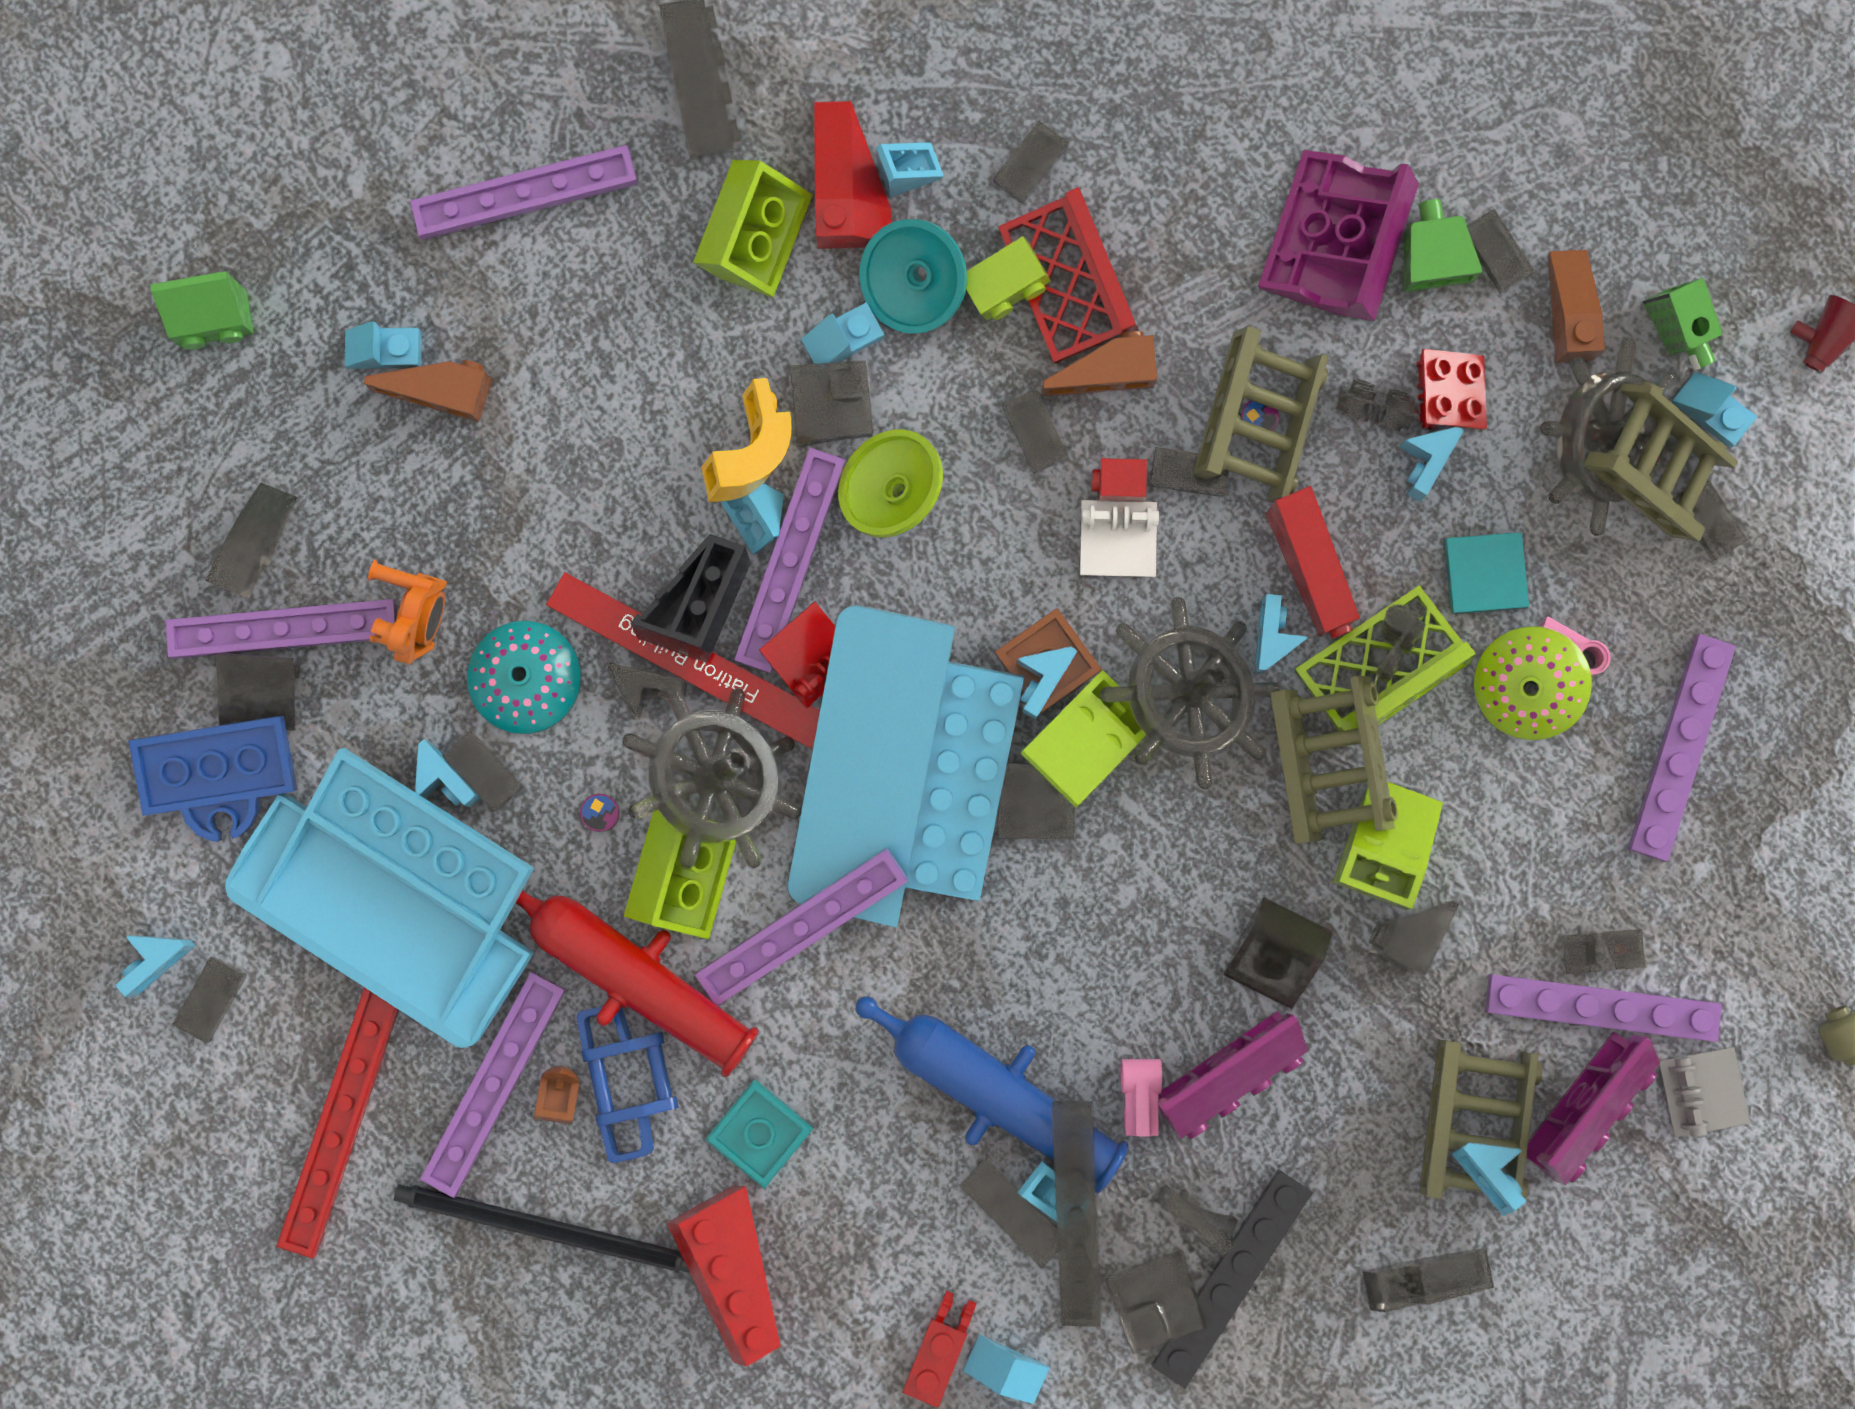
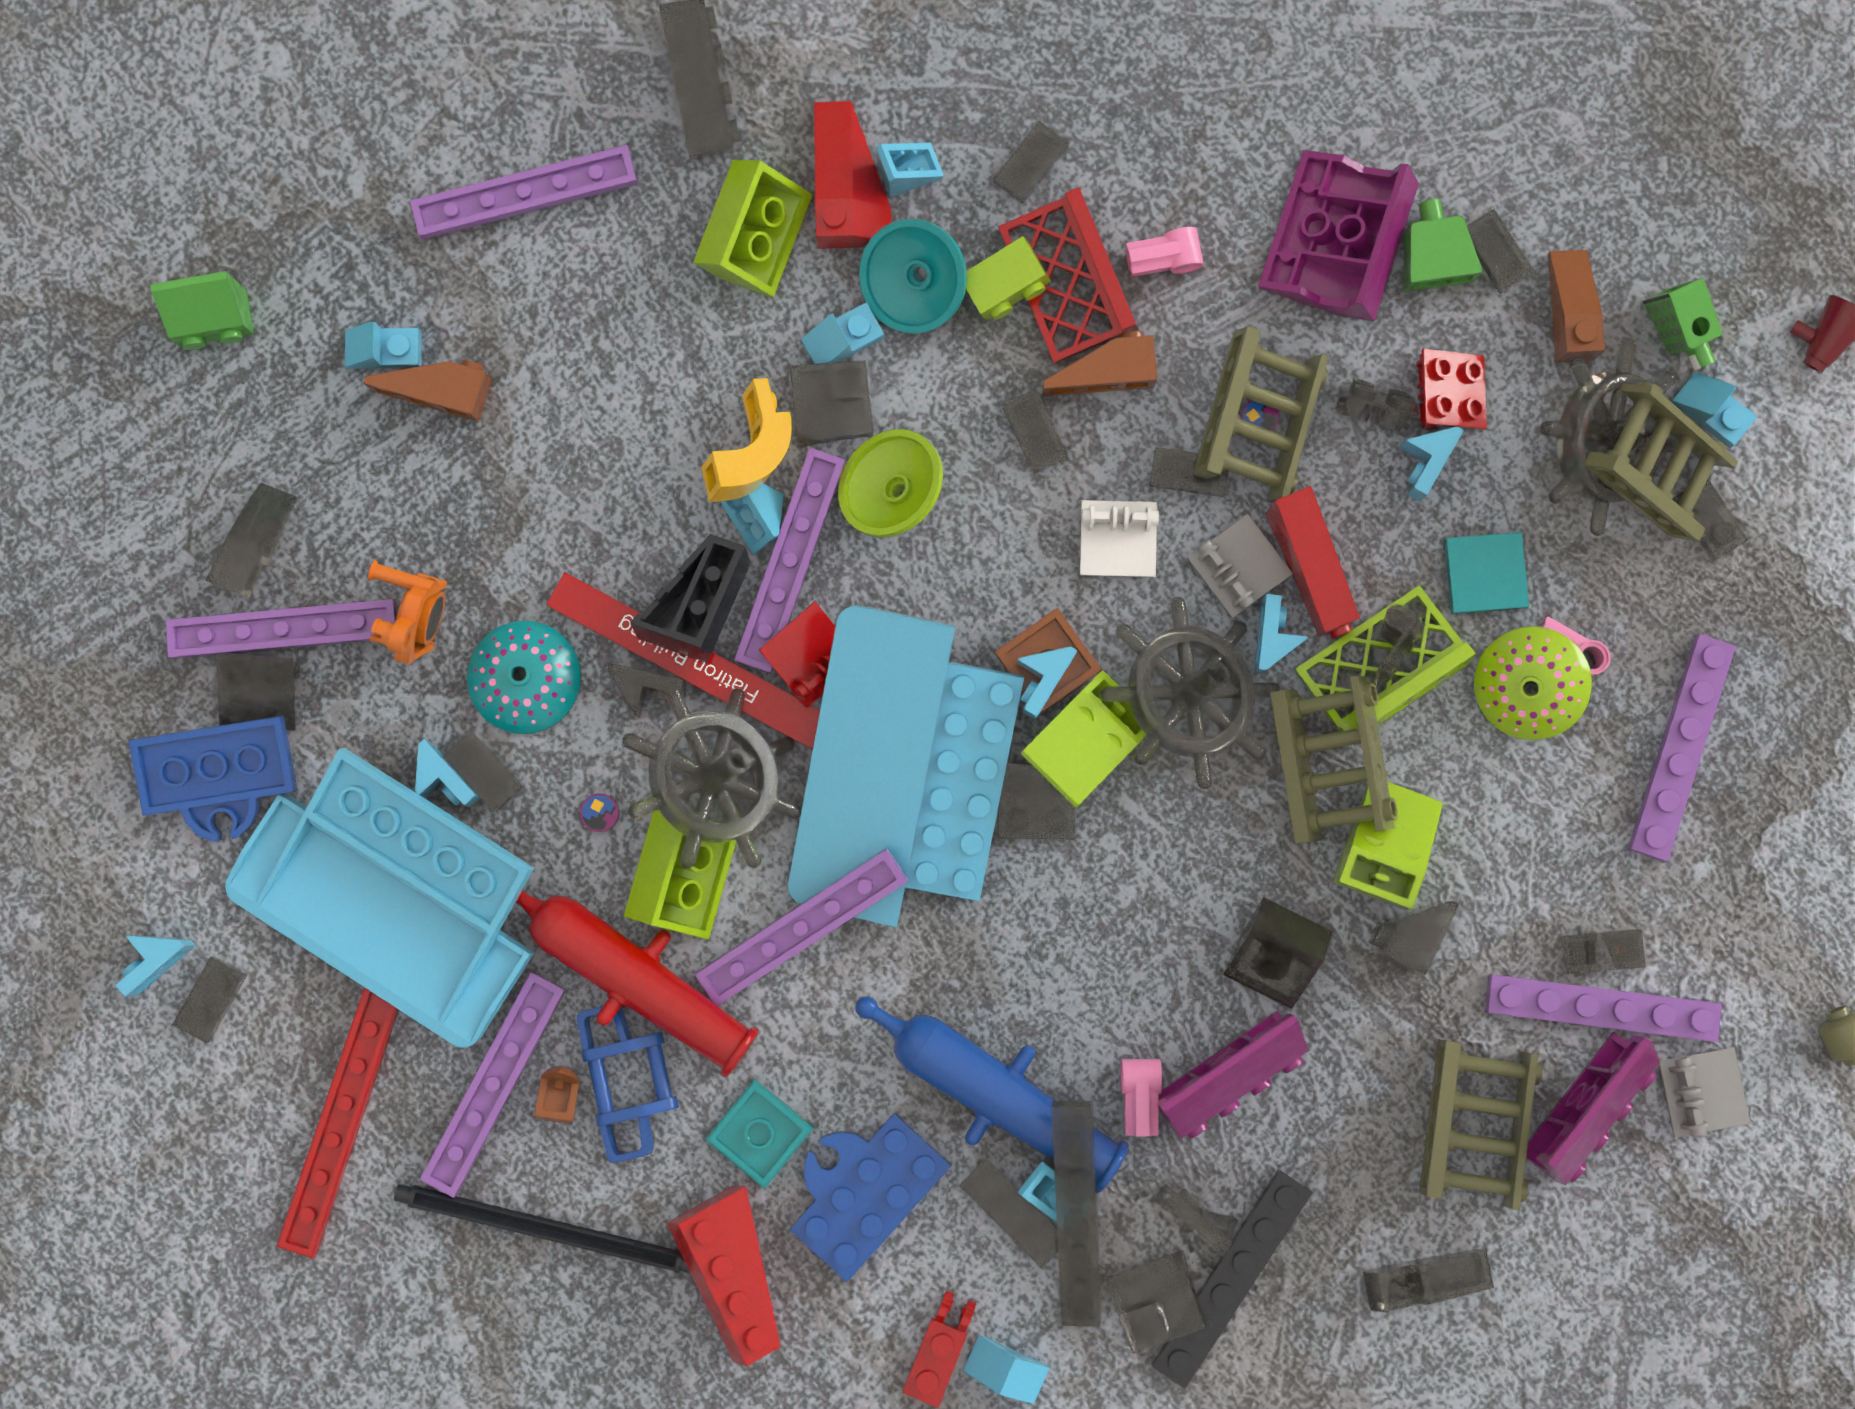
red brick [1091,458,1147,502] -> none
medium azure slope [1452,1143,1527,1216] -> none
none -> blue plate [790,1112,951,1282]
none -> bright pink piece [1125,227,1204,277]
none -> light grey hinge [1187,514,1293,618]

